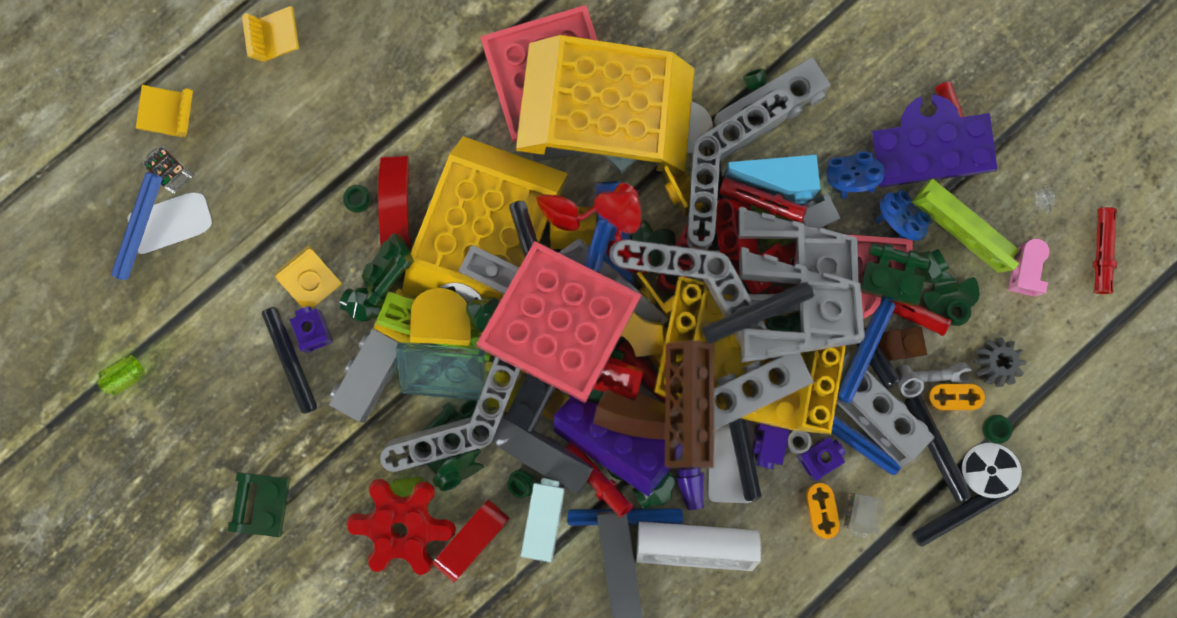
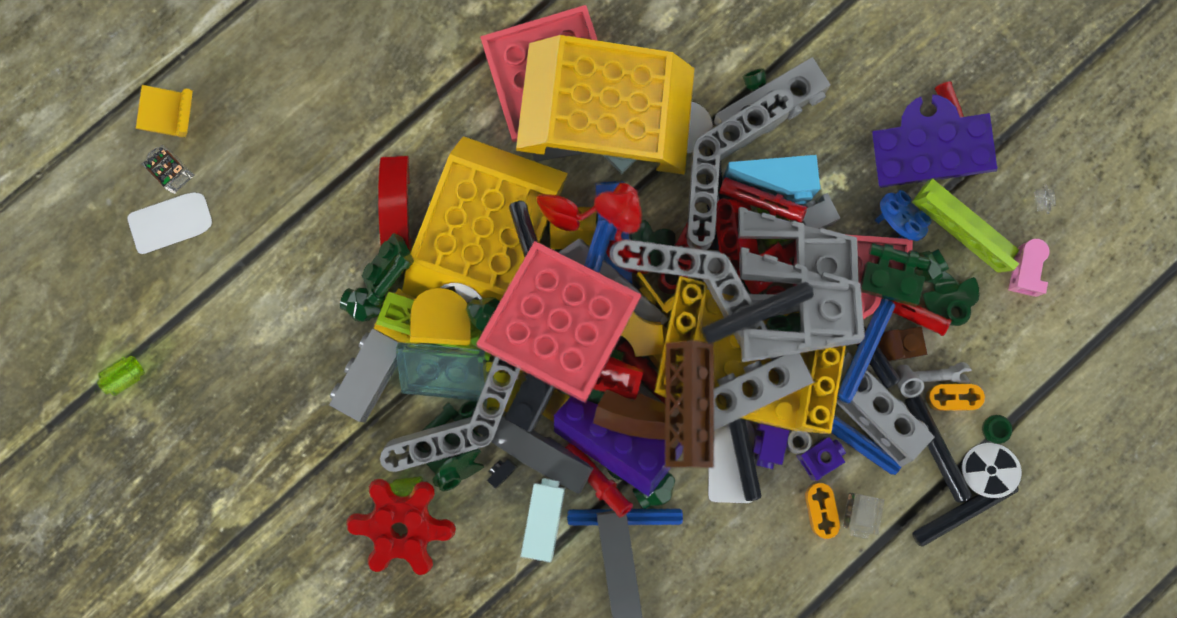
blue axle [111,172,162,280] -> none
dark green plate [227,472,291,537] -> none
yellow piece [242,6,299,62] -> none
black axle [262,307,317,414] -> none
yellow piece [275,245,342,308] -> none
dark purple brick [289,306,334,353] -> none
dark green plate [343,185,372,213] -> none
red beam [432,499,511,583] -> none
light grey plate [459,245,520,294] -> none
dark green plate [507,469,535,498] -> none
white brick [636,522,761,571] -> none
yellow piece [664,166,704,217] -> none
dark purple cone [676,467,704,510] -> none
blue plate [826,151,885,199] -> none
dark grey gear [973,337,1027,387] -> none
red pin [1092,207,1117,295] -> none
none -> black plate [487,459,518,489]

